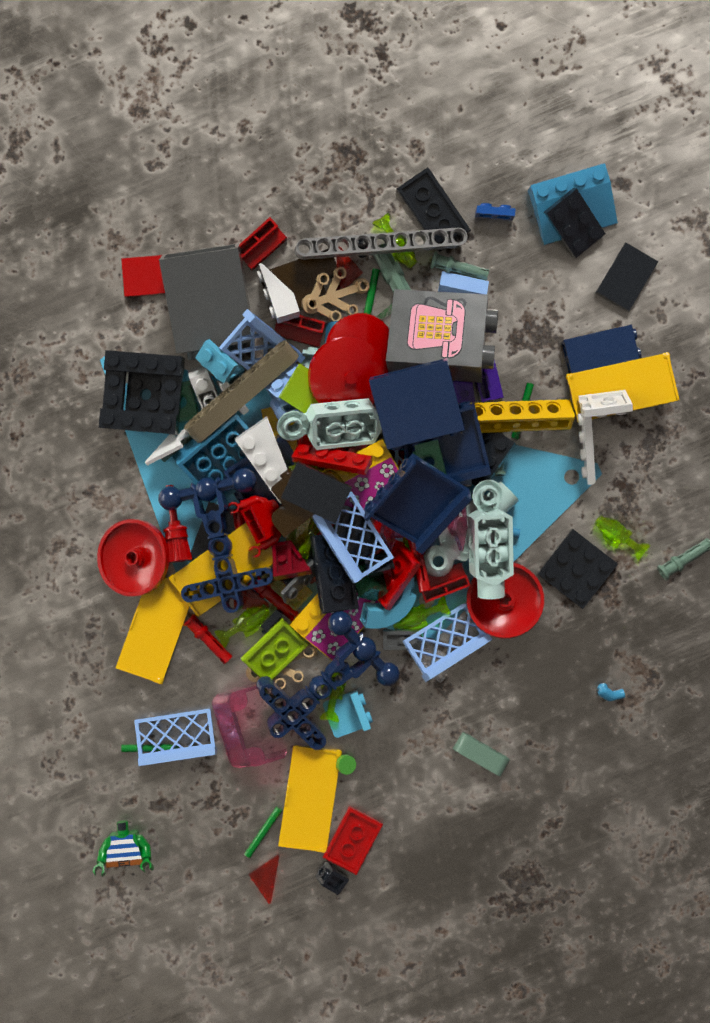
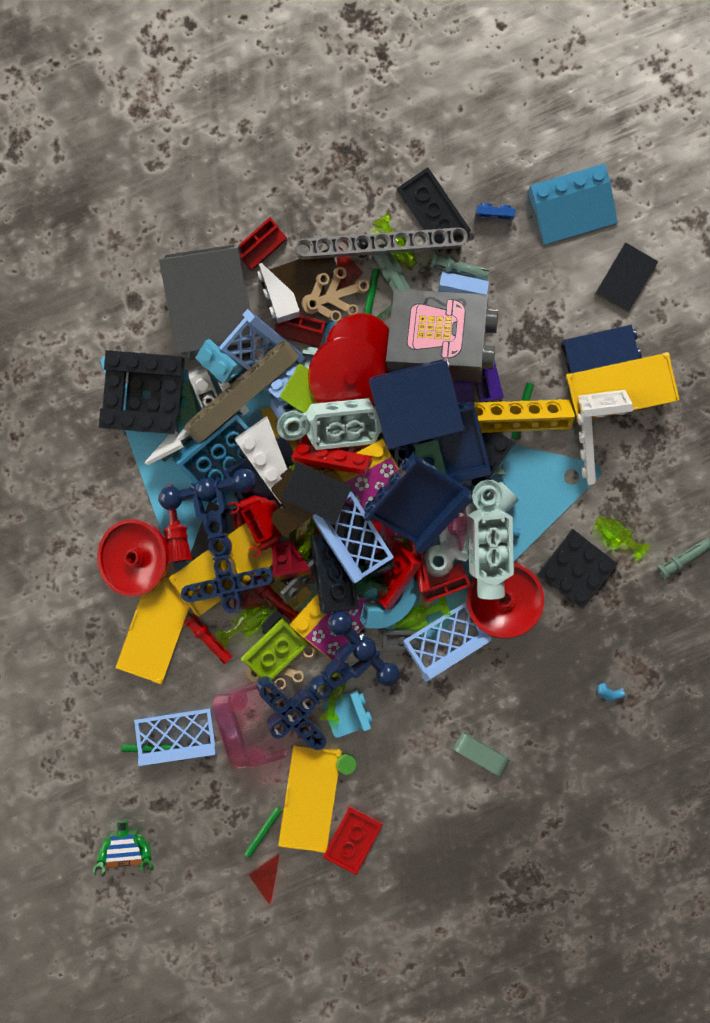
red tile [121,255,165,298] -> none
black bracket [316,862,349,895] -> none
black plate [544,188,606,258] -> none

